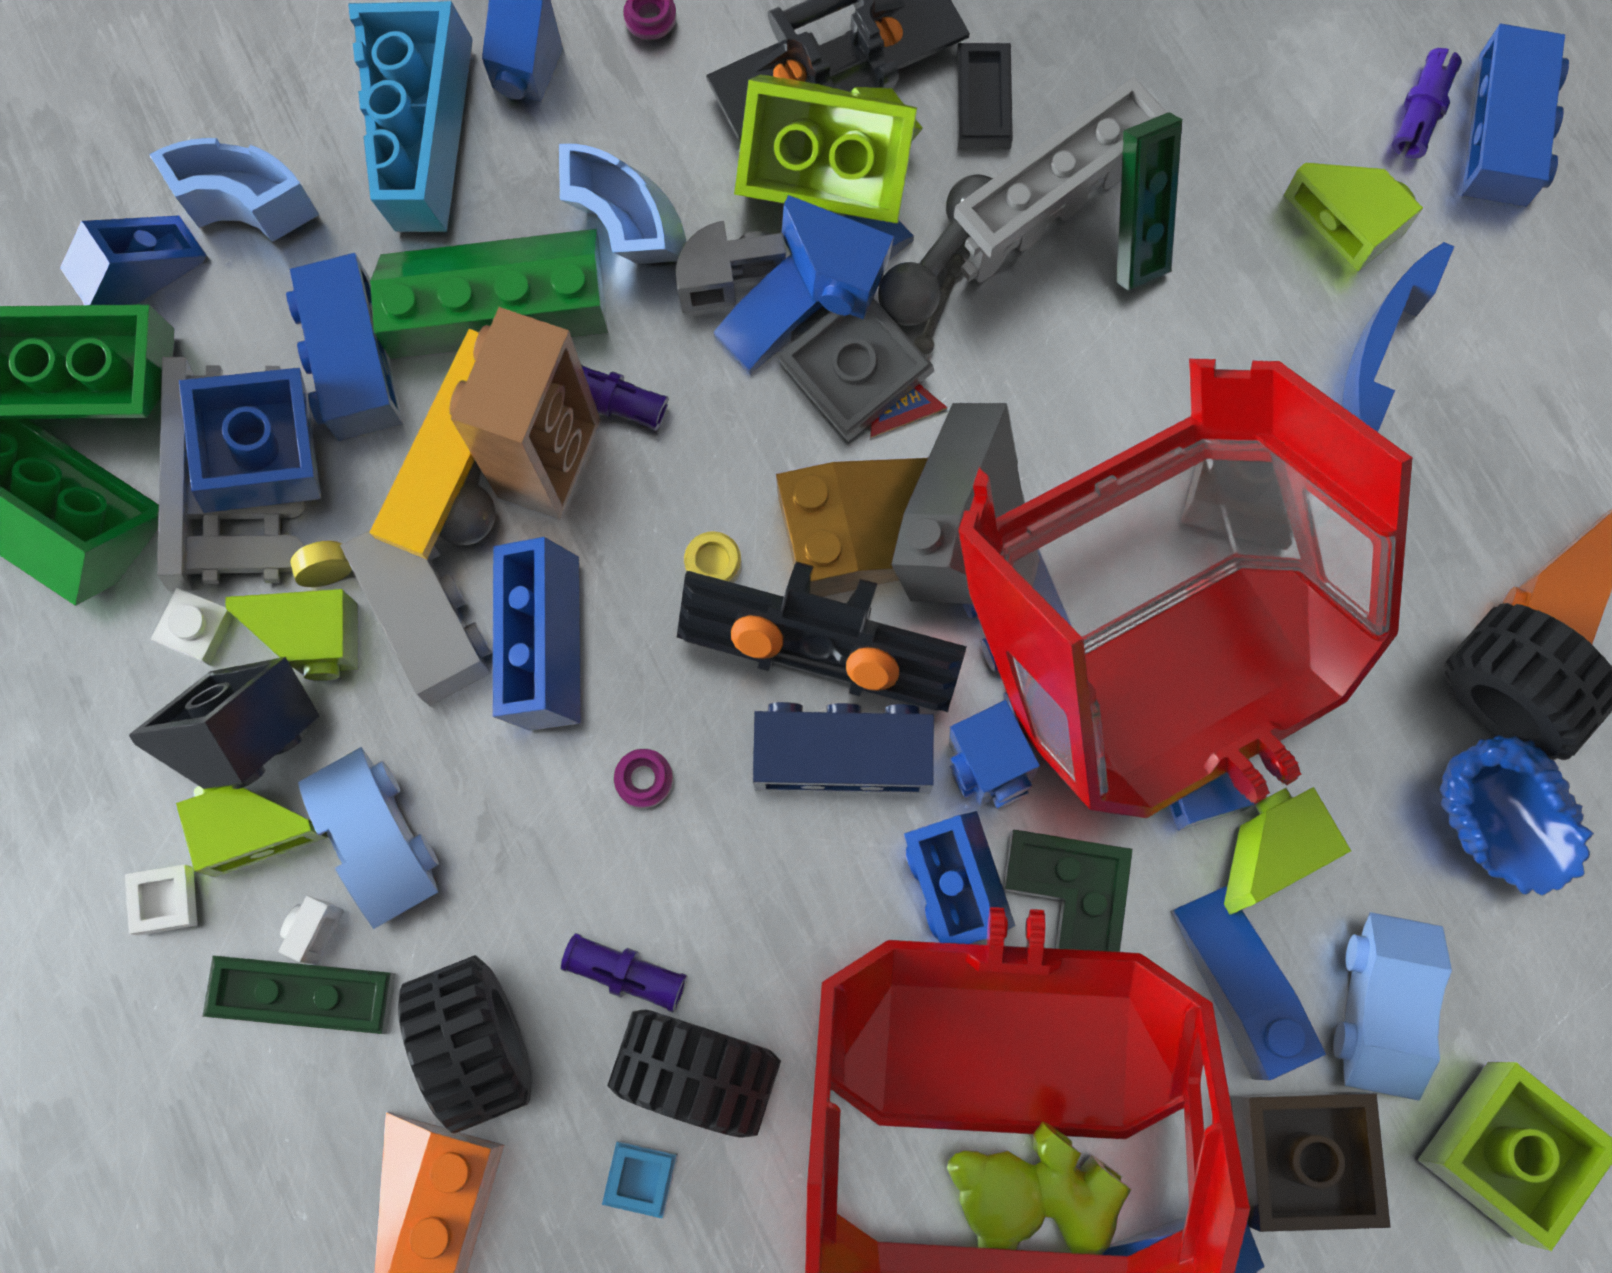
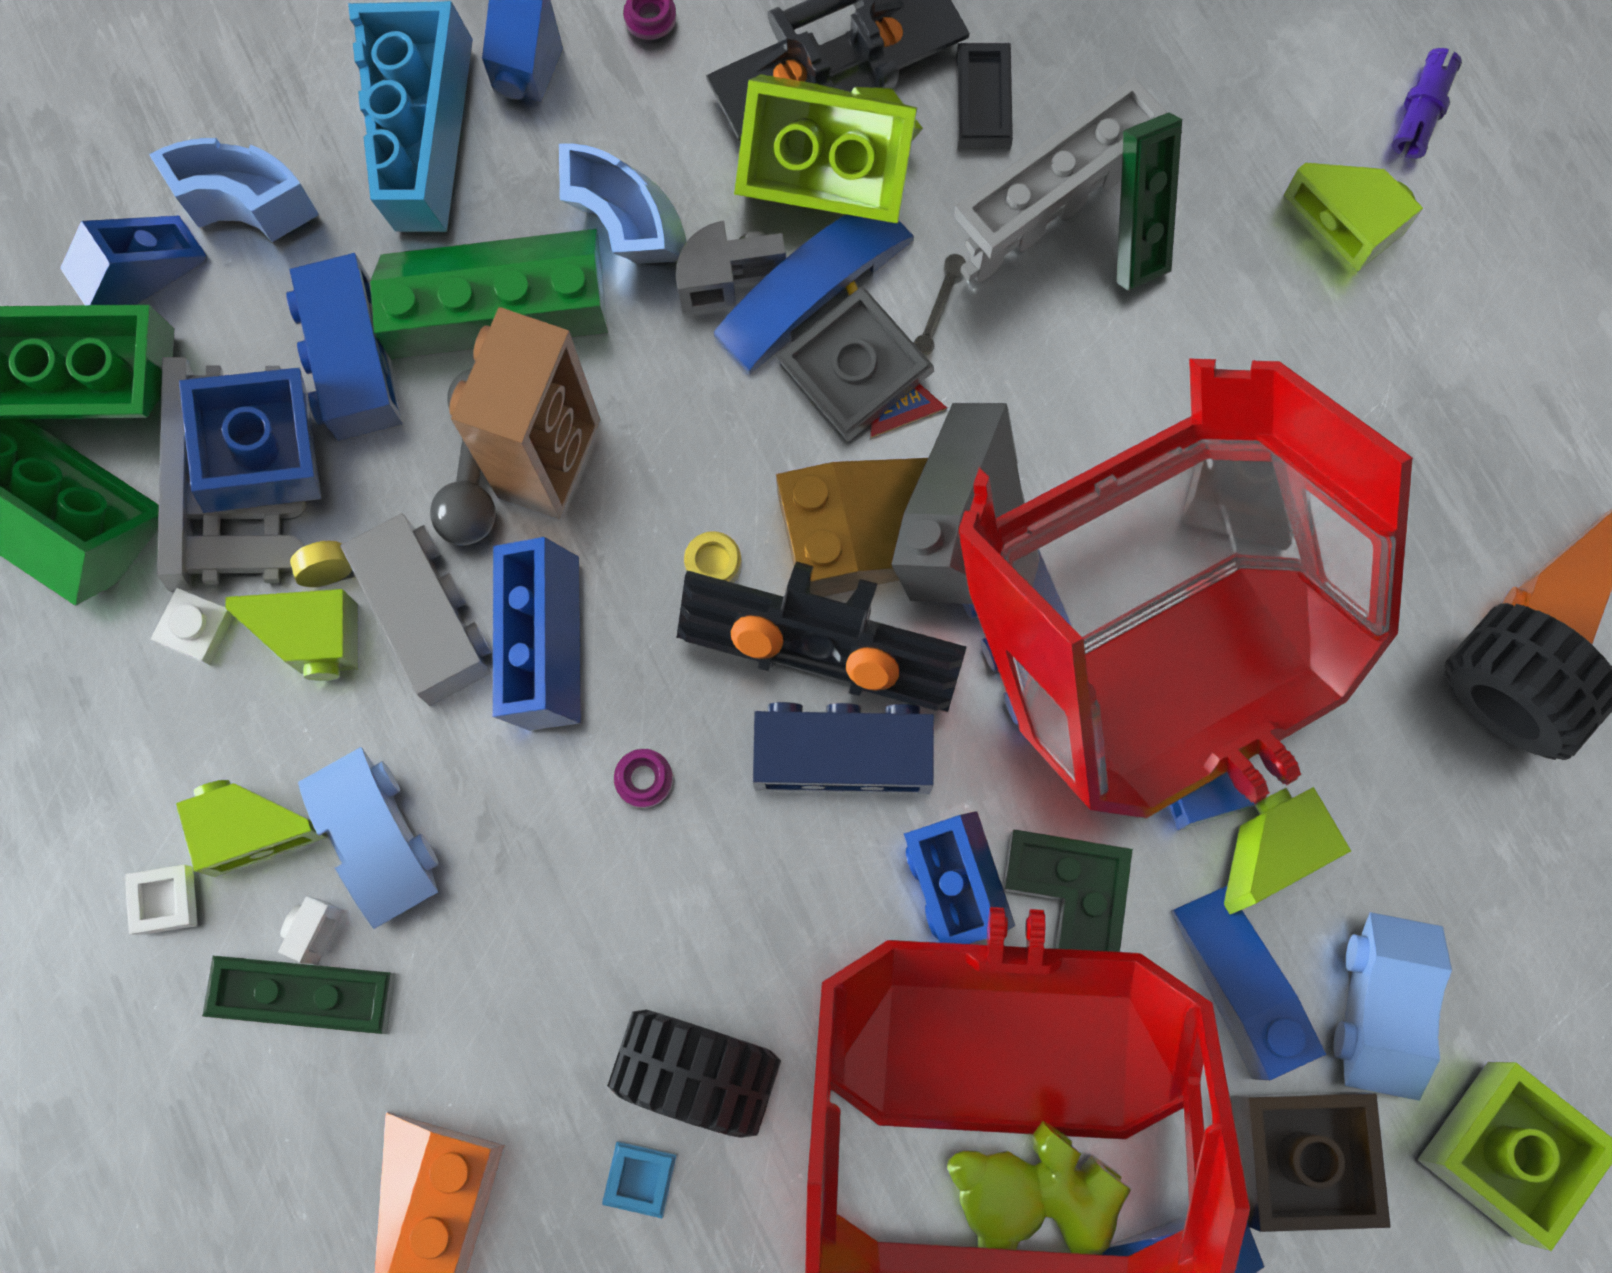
black slope [129,657,320,789] -> none
yellow tile [369,329,479,560] -> none
black tyre [398,955,532,1134] -> none
dark purple pin [560,933,688,1013] -> none
dark purple pin [581,364,669,431] -> none
blue slope [781,195,894,320] -> none
dark grey piece [878,174,993,326] -> none
blue brick [949,700,1040,809] -> none
blue slope [1342,242,1455,432] -> none
blue piece [1439,735,1594,896] -> none
blue brick [1462,23,1569,207] -> none

